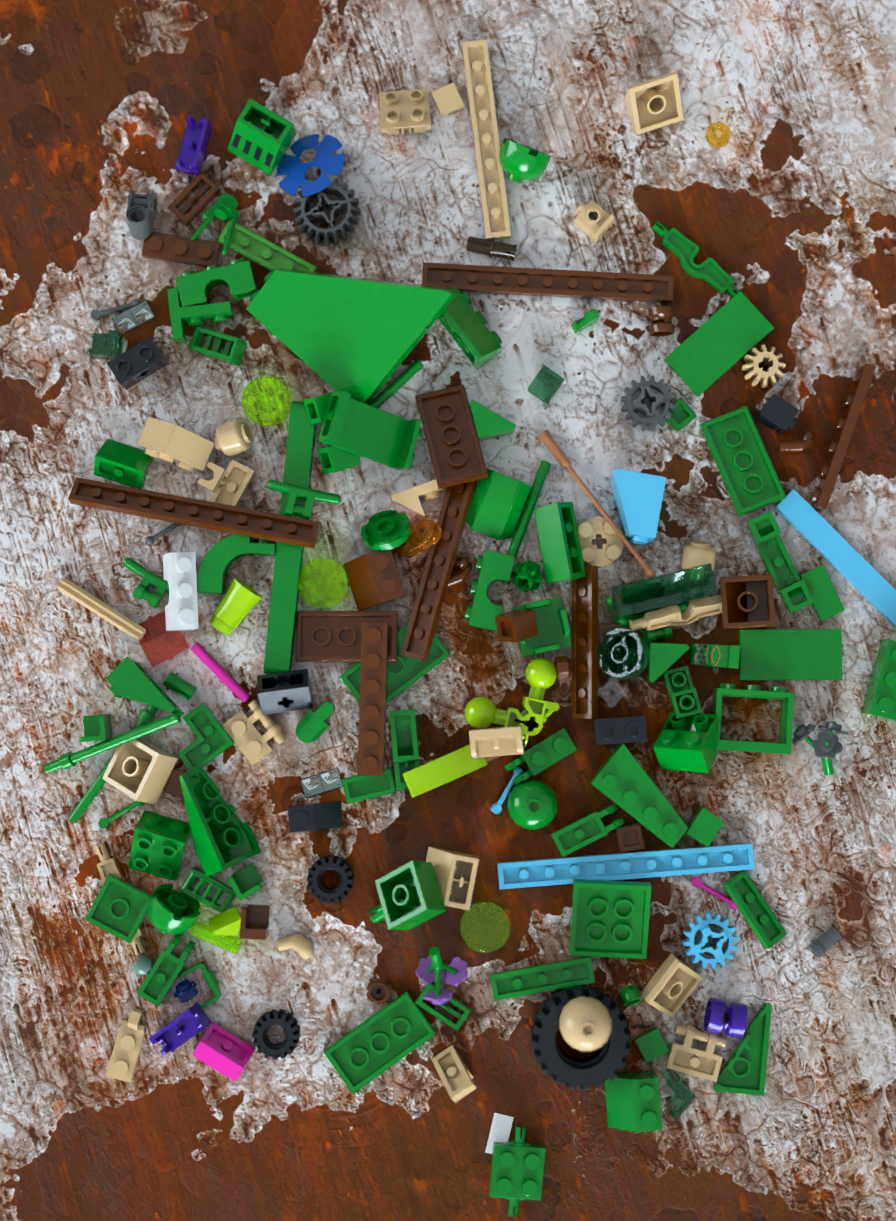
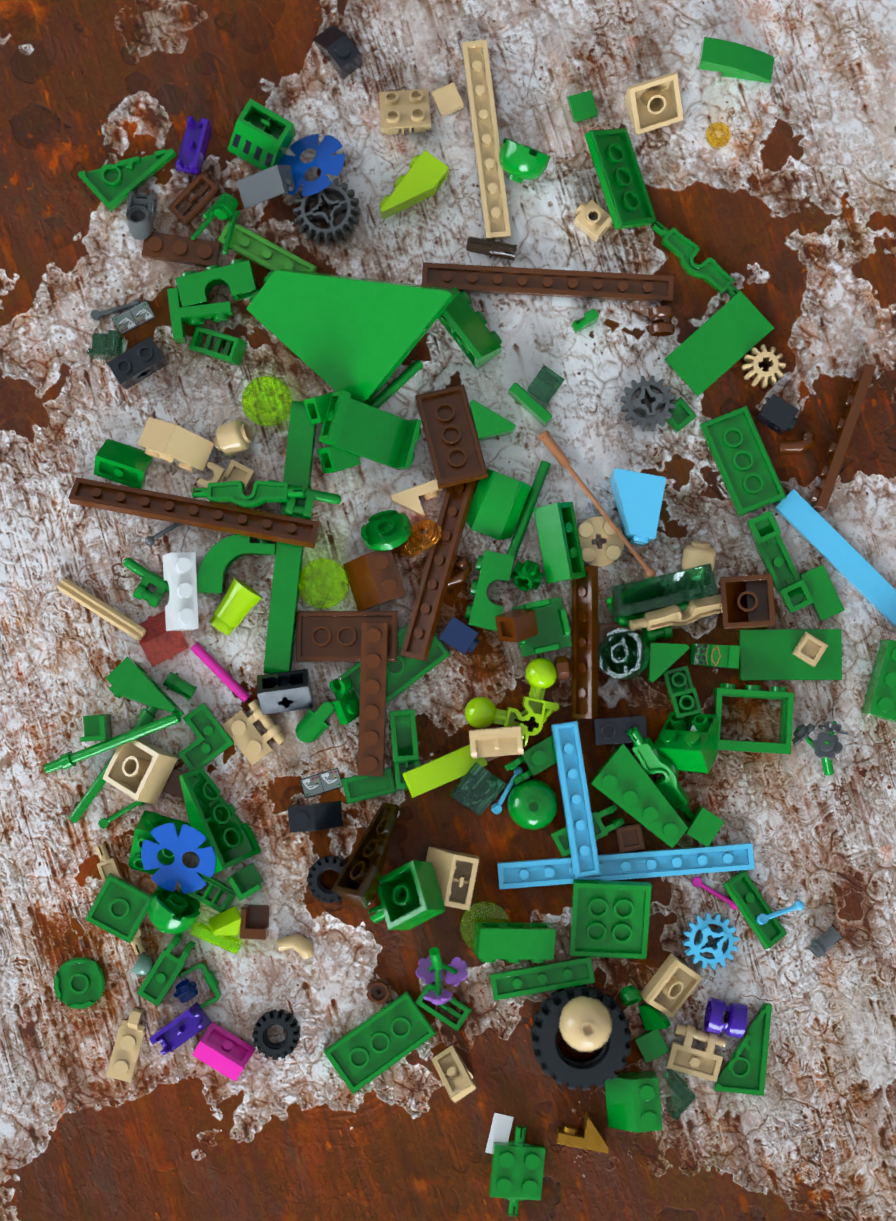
none -> green tile [54,957,106,1009]
none -> green wing [78,148,176,212]
none -> blue piece [141,823,216,893]
none -> green piece [192,480,306,508]
none -> dark grey hinge [236,165,295,209]
none -> black slope [312,25,362,80]
none -> green plate [329,676,360,725]
none -> dark brown wedge [331,802,399,909]
none -> lime slope [379,150,449,219]
none -> dark blue brick [439,617,480,655]
none -> clear green piece [449,762,506,816]
none -> green brick [473,922,556,963]
none -> green tile [508,383,552,427]
none -> medium azure tile [551,721,601,878]
none -> pearl gold slope [555,1111,609,1154]
none -> green tile [567,90,598,123]
none -> green tile [584,128,657,230]
none -> green piece [627,727,694,820]
none -> green tile [638,1003,671,1031]
none -> green slope [698,37,774,83]
none -> medium azure hinge [757,901,804,925]
none -> tan tile [791,632,828,667]

